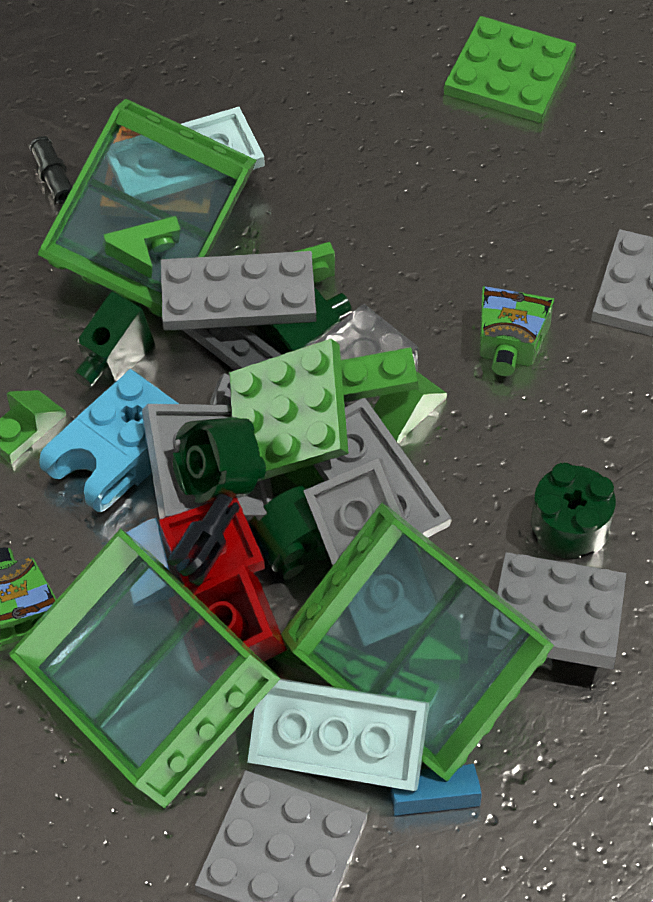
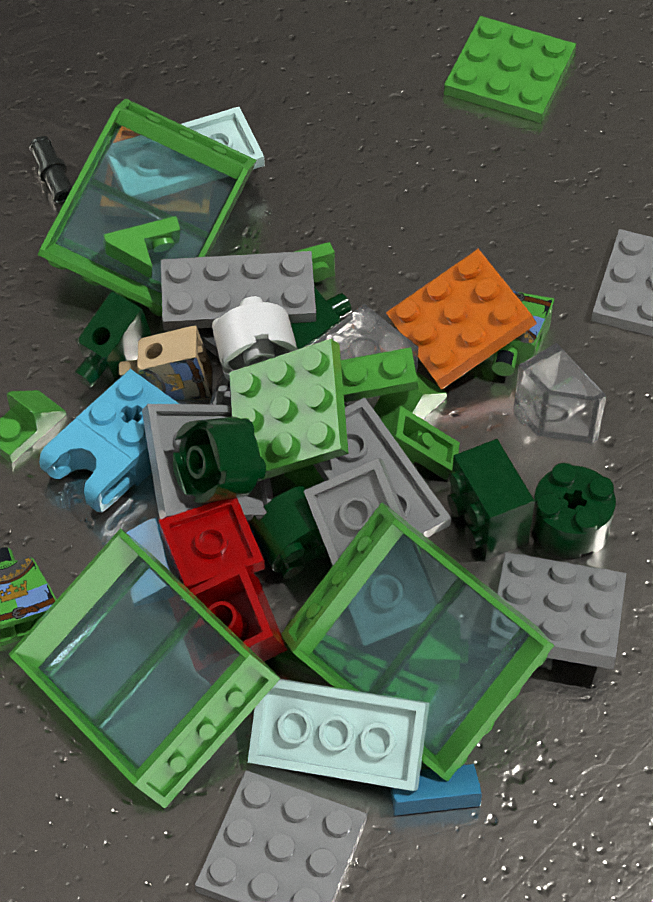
black arm [166,494,240,587] -> none
none -> tan torso [119,325,212,400]
none -> white brick [212,296,297,381]
none -> orange plate [386,249,537,390]
none -> bright green slope [392,406,460,480]
none -> dark green brick [447,439,535,561]
none -> clear slope [514,343,606,444]

